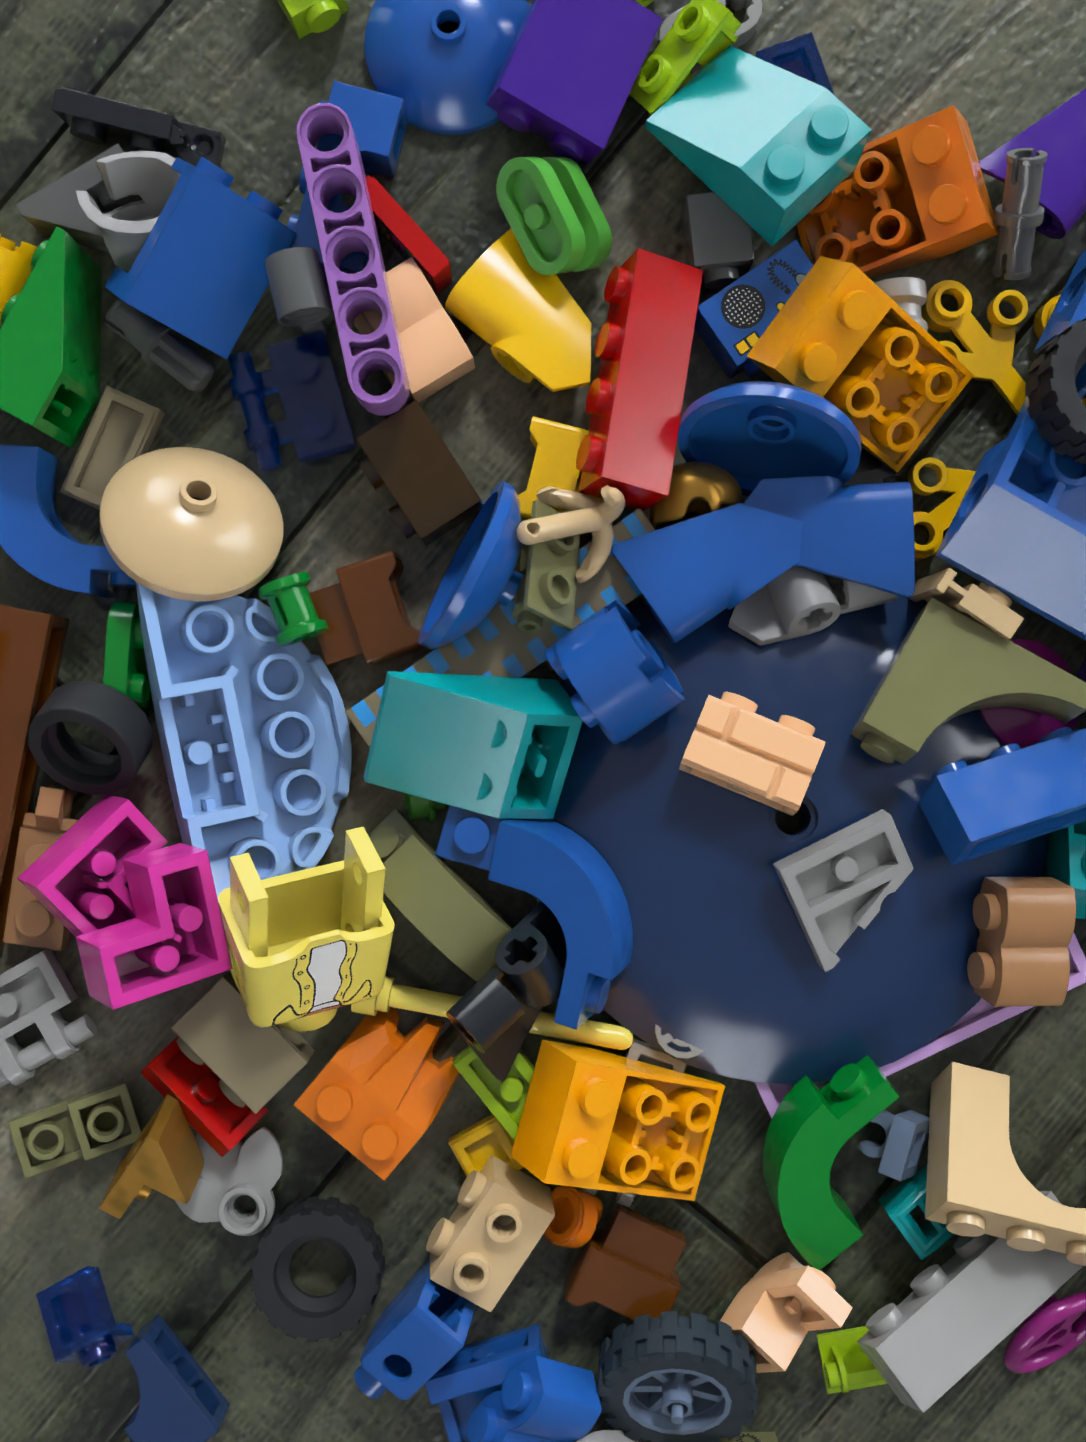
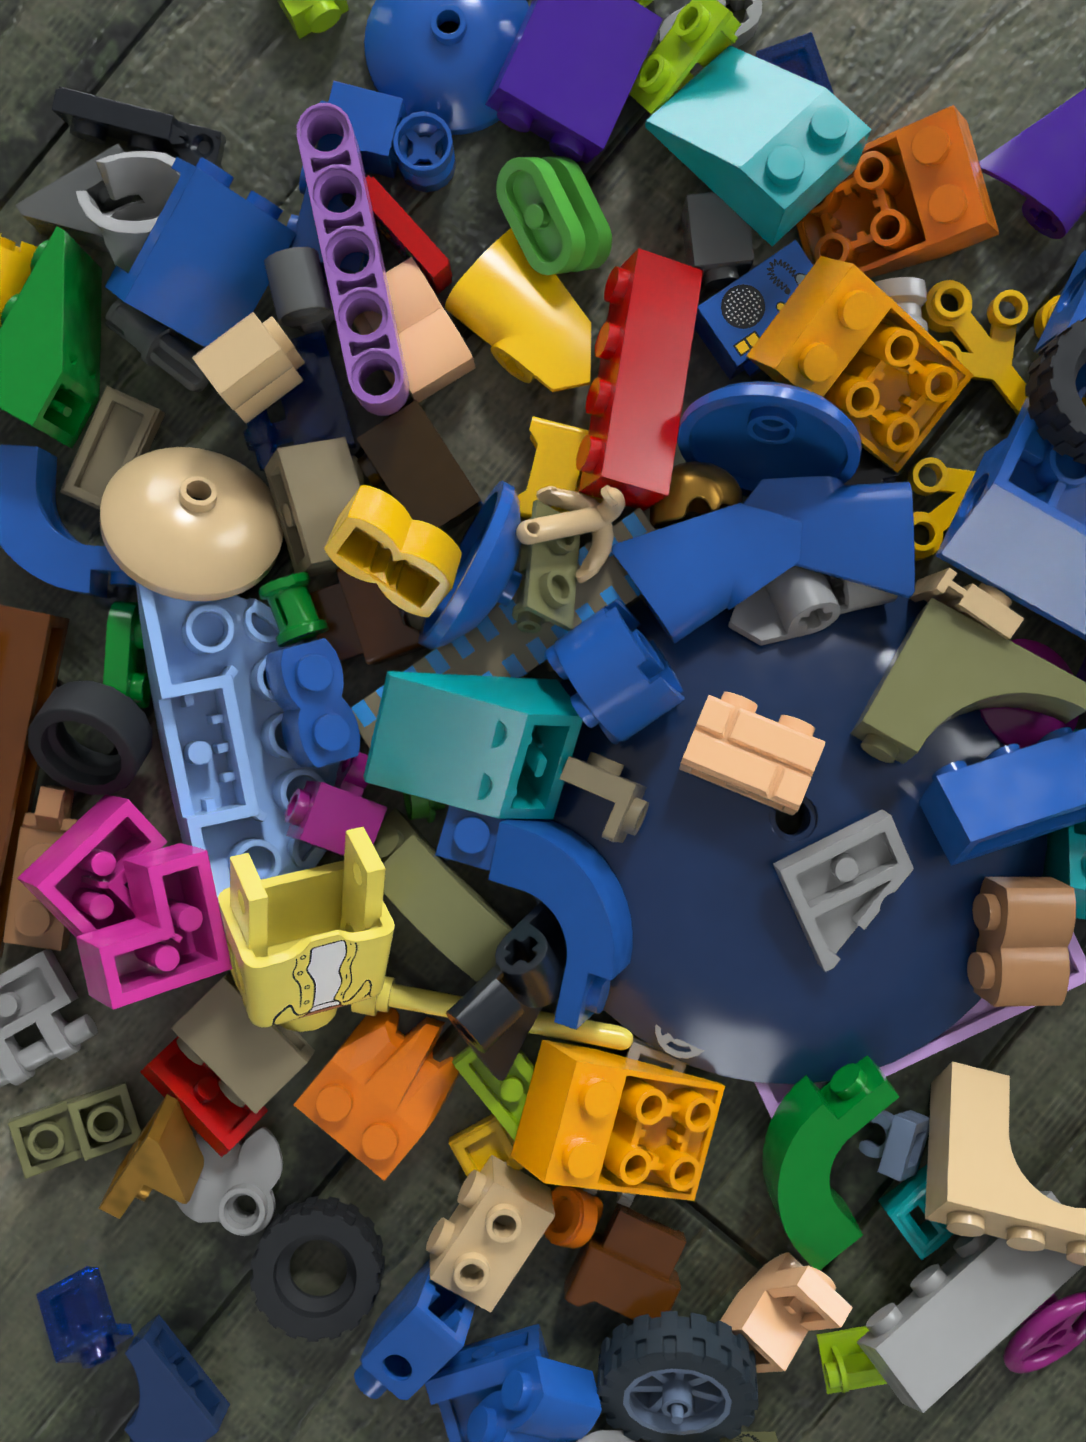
dark grey pin [992,148,1048,280] -> none
none -> tan brick [192,312,305,424]
none -> dark tan brick [264,437,364,577]
none -> blue brick [265,638,360,768]
none -> magenta brick [285,752,387,857]
none -> yellow brick [324,485,462,618]
none -> blue wheel [393,111,456,193]
none -> dark tan bracket [560,751,649,843]

